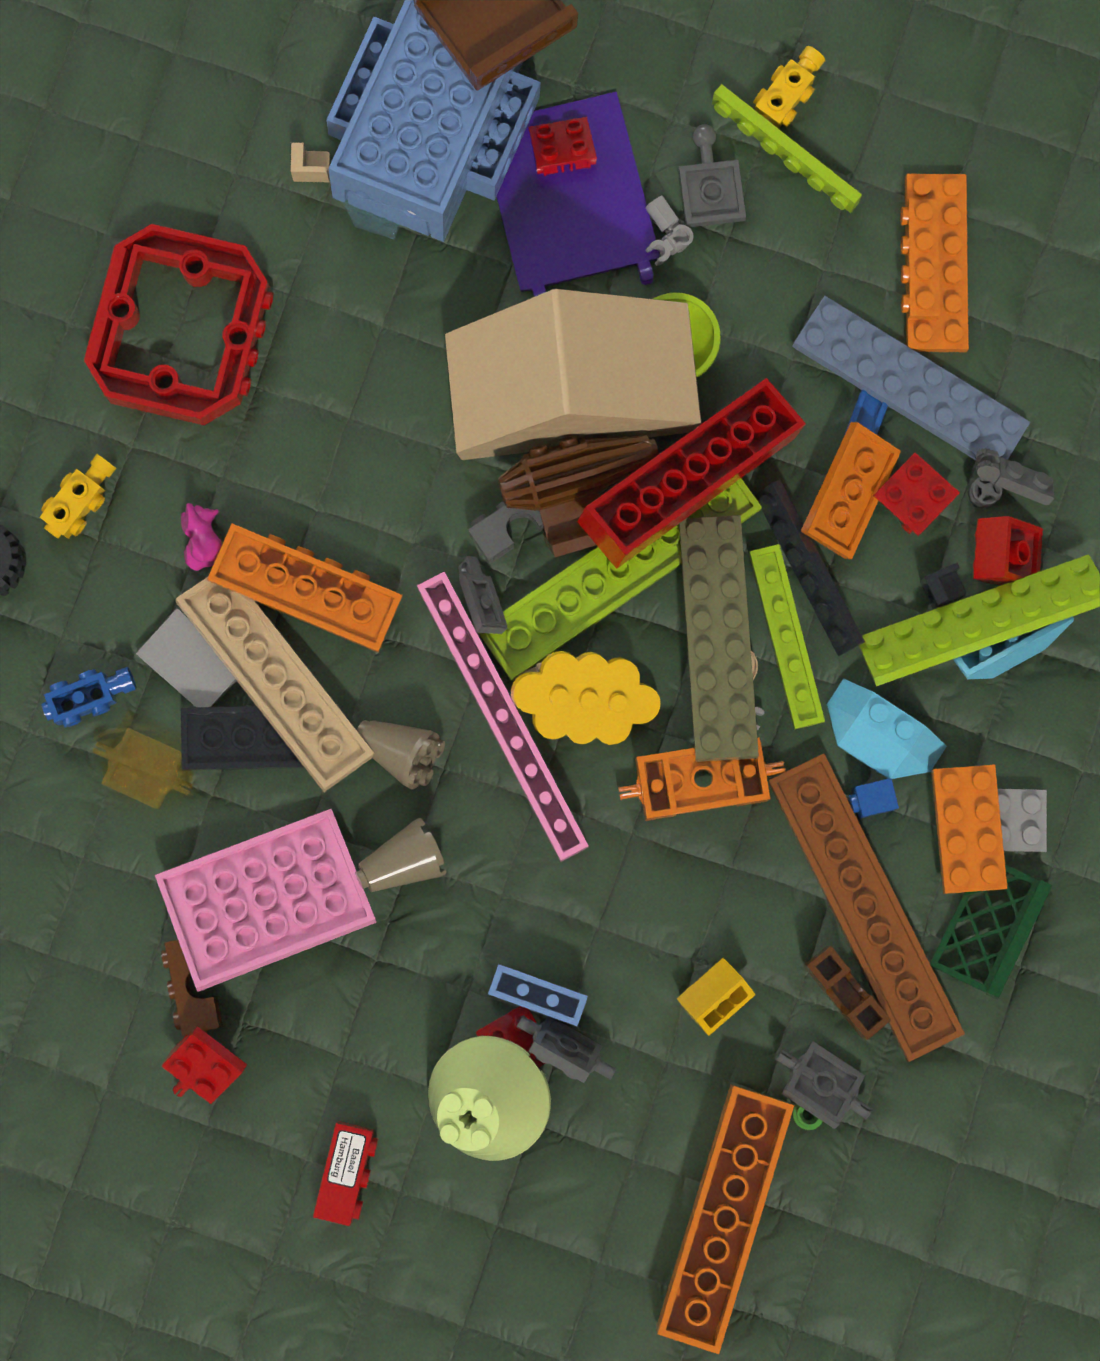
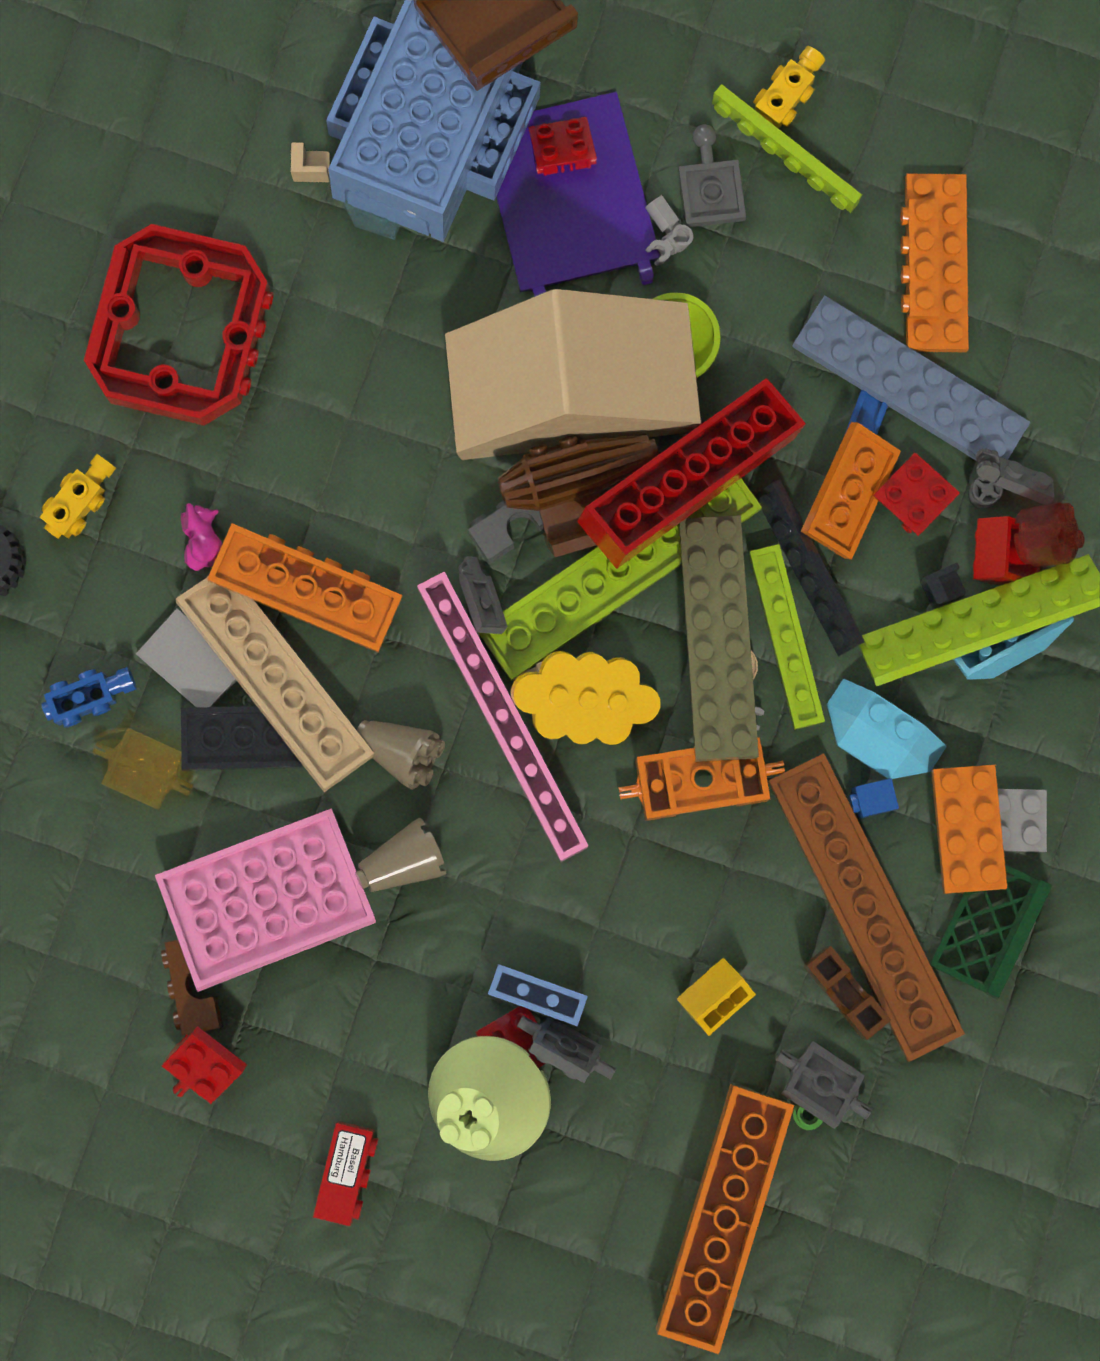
none -> clear red brick [1014,503,1085,568]

